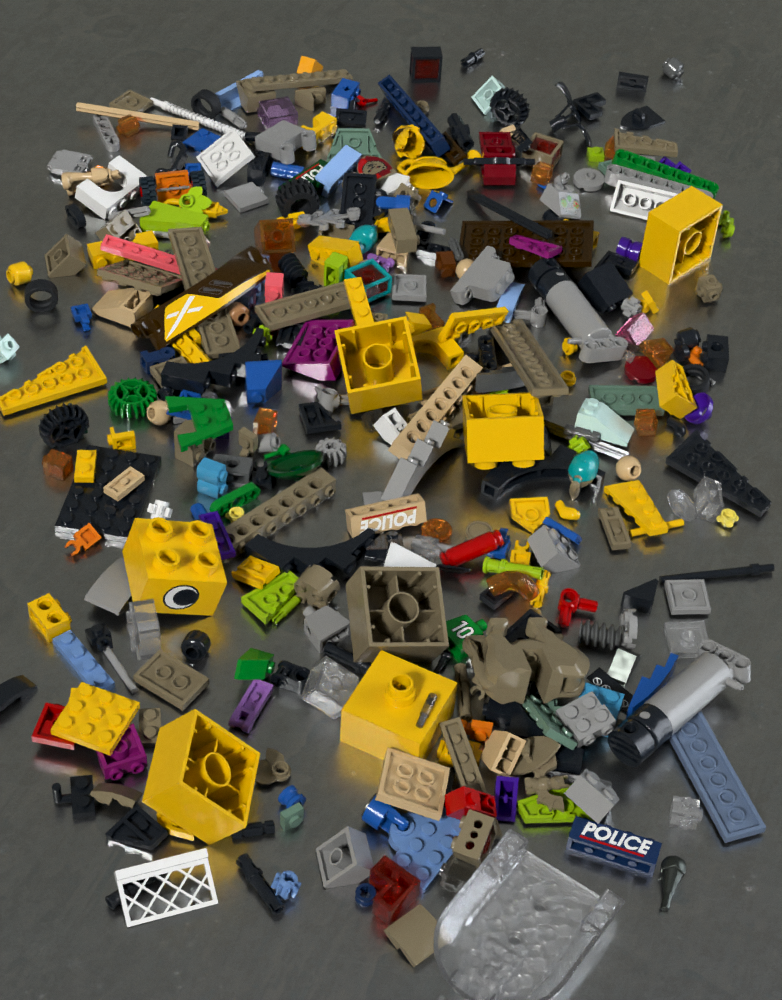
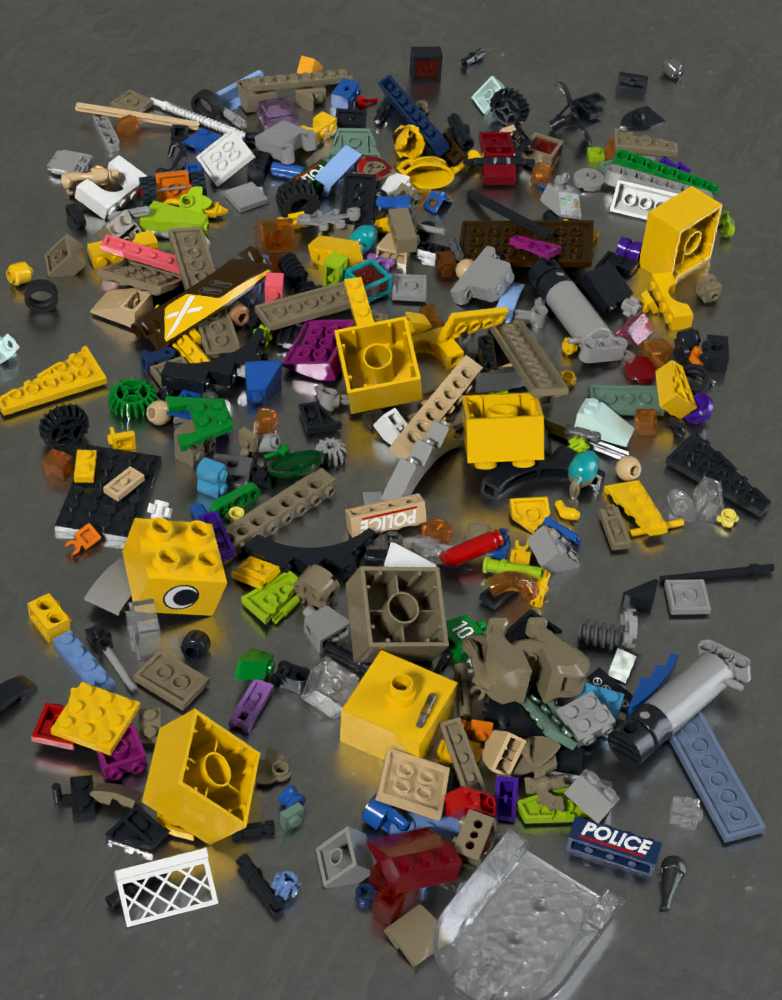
blue plate [71,303,93,331] -> none
red axle [558,588,598,628] -> none
clear plate [663,621,709,658] -> none
none -> dark red slope [366,827,462,894]
none -> yellow arch [648,272,694,331]

